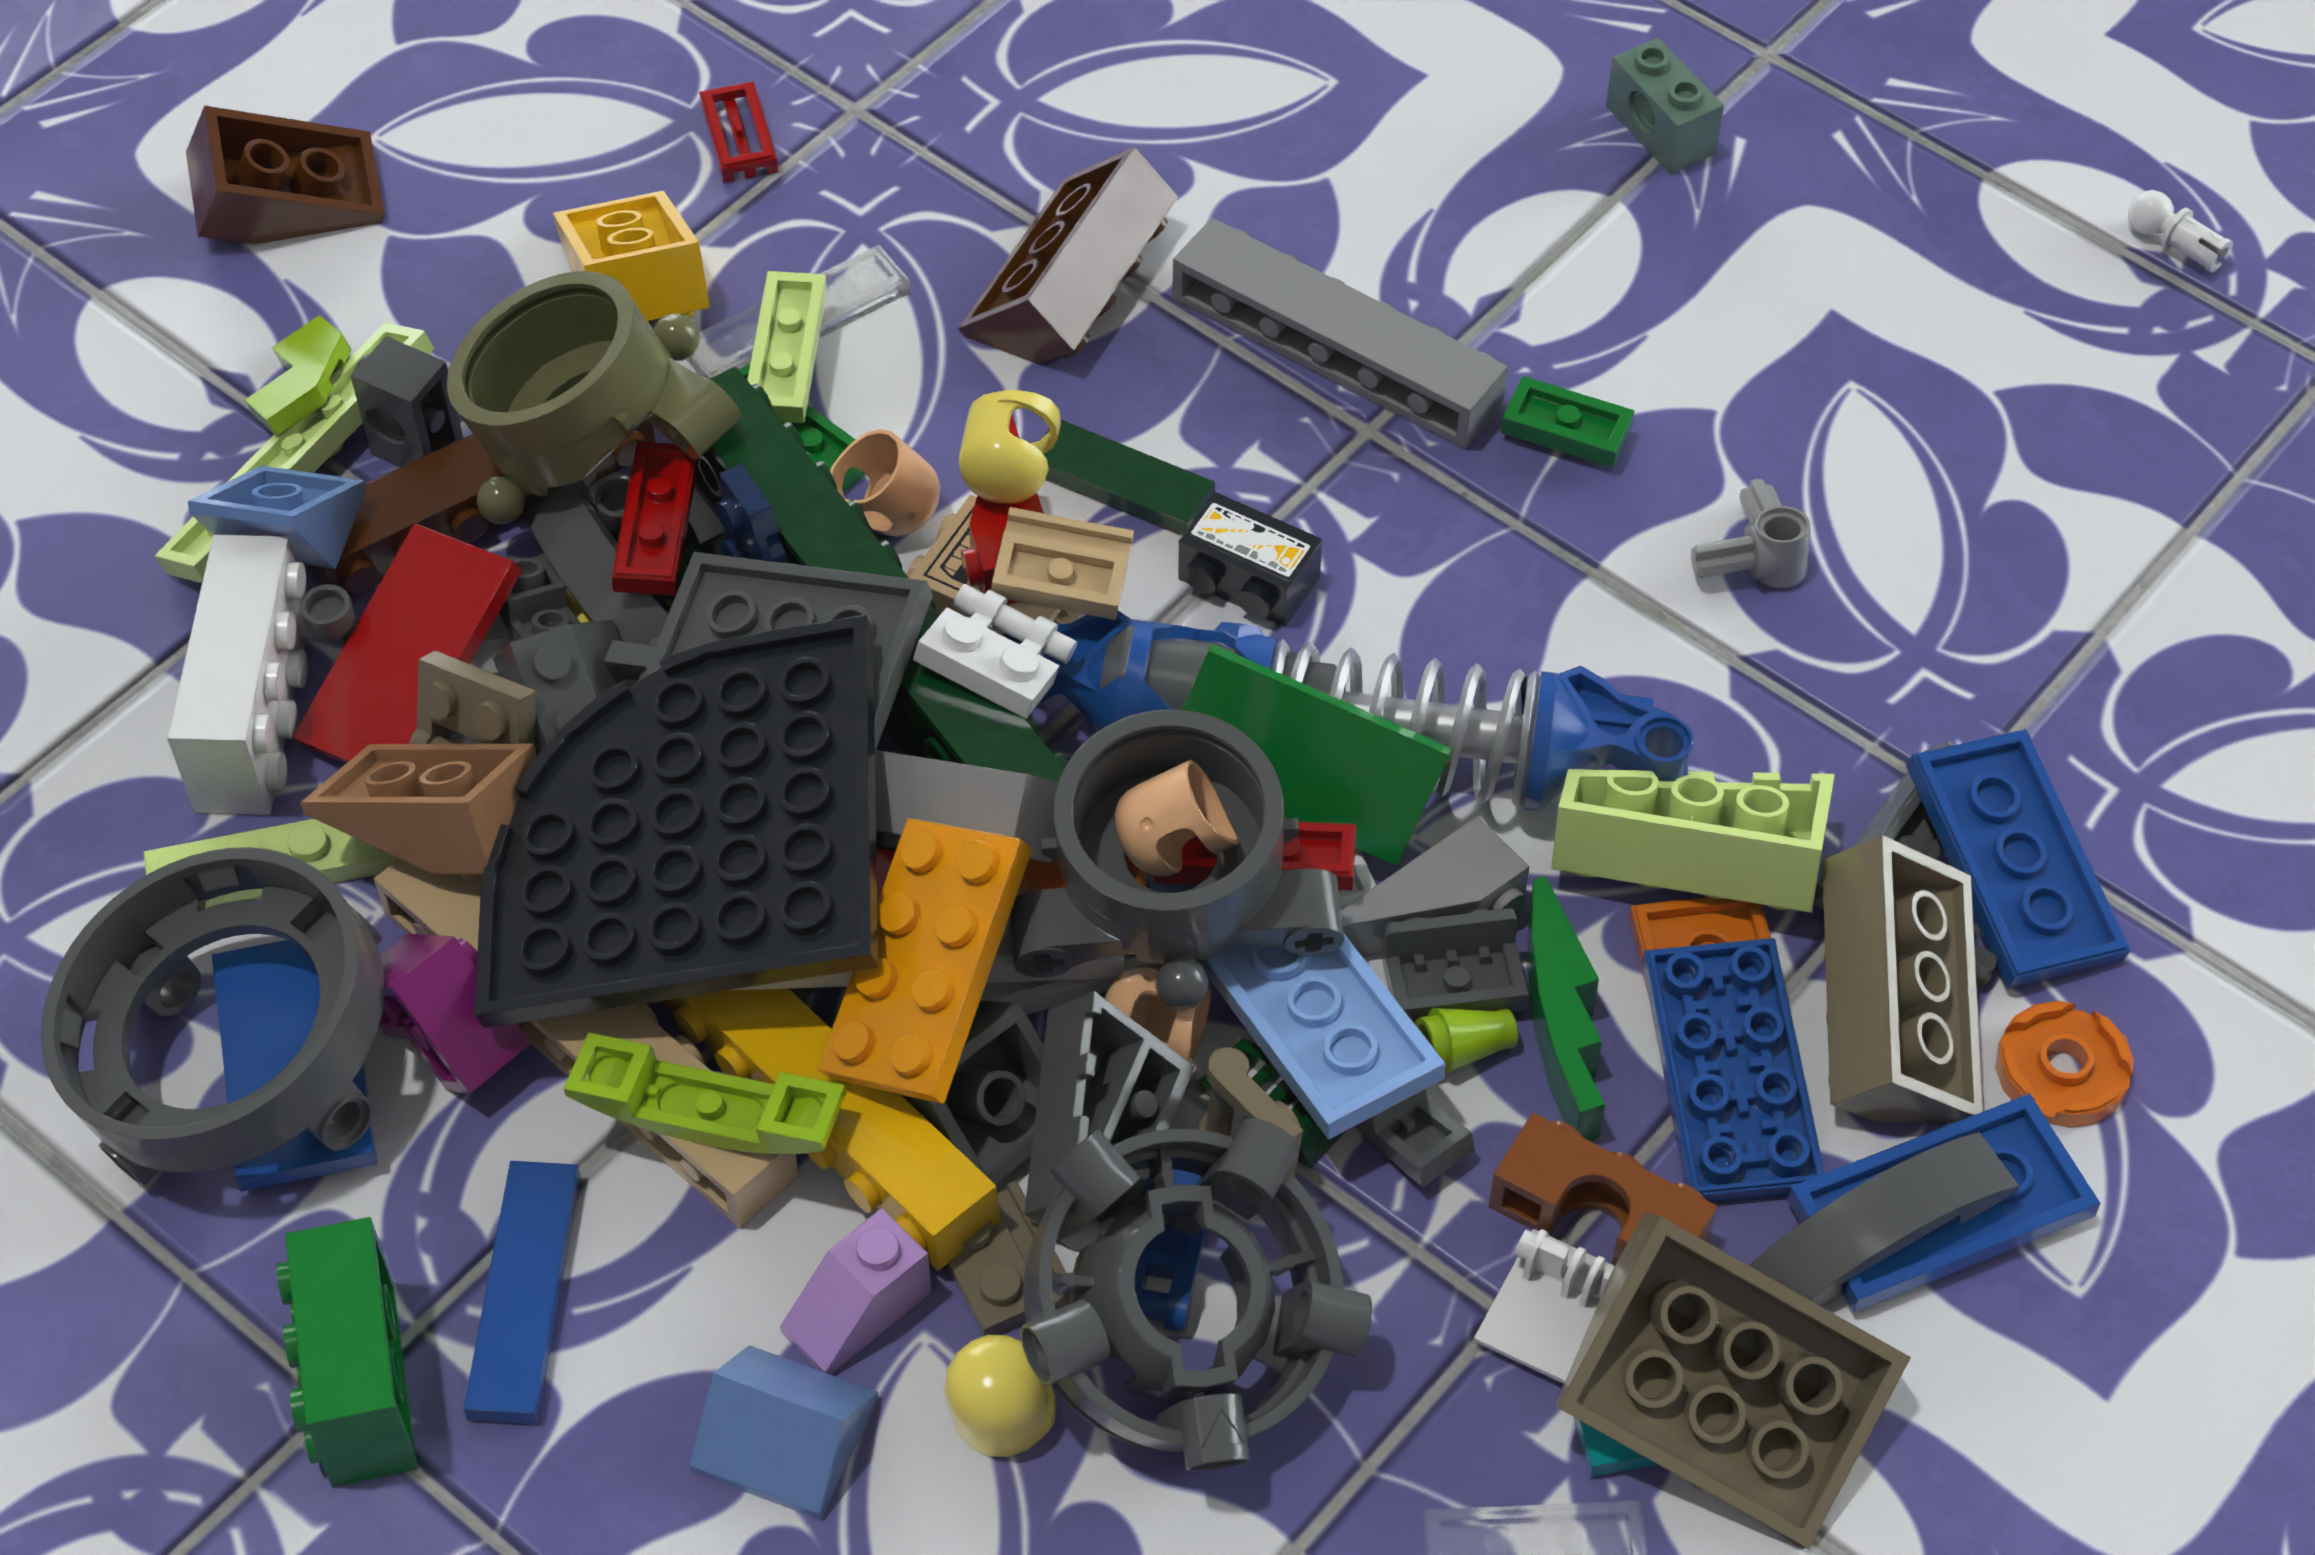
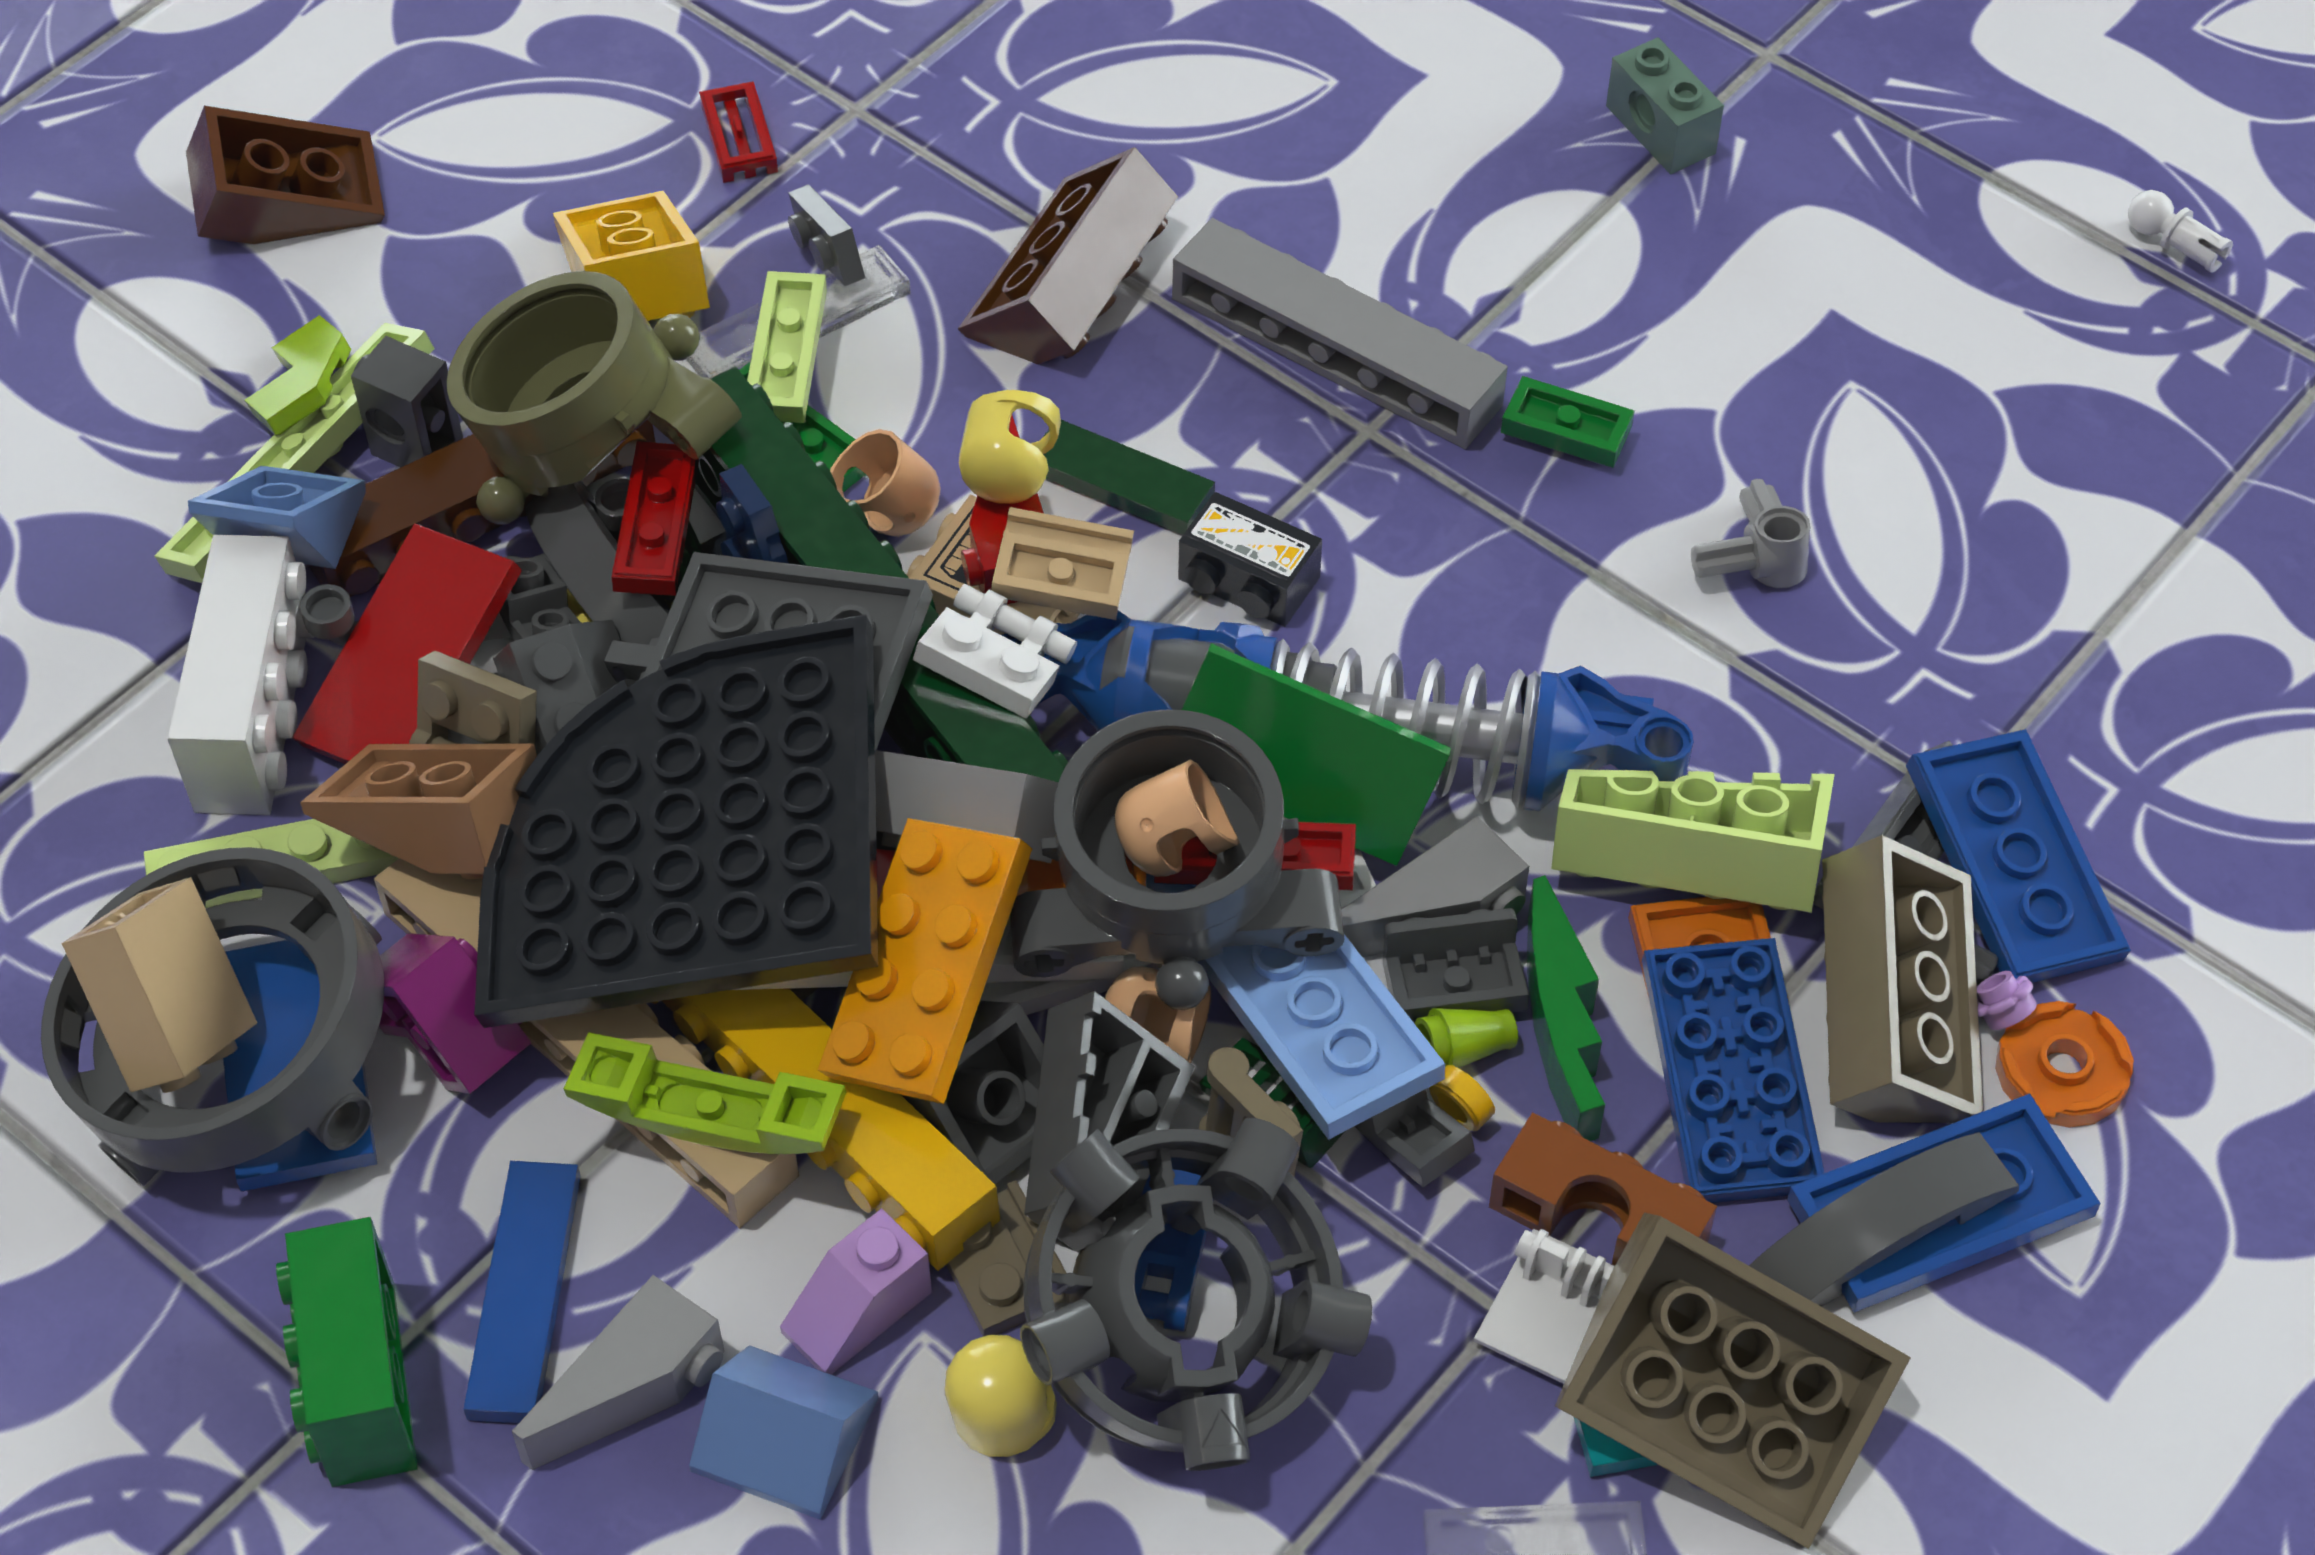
none -> tan brick [61,877,257,1093]
none -> light grey slope [512,1275,725,1470]
none -> dark grey plate [788,184,866,287]
none -> yellow tile [1429,1065,1495,1131]
none -> lavender plate [1977,971,2037,1030]

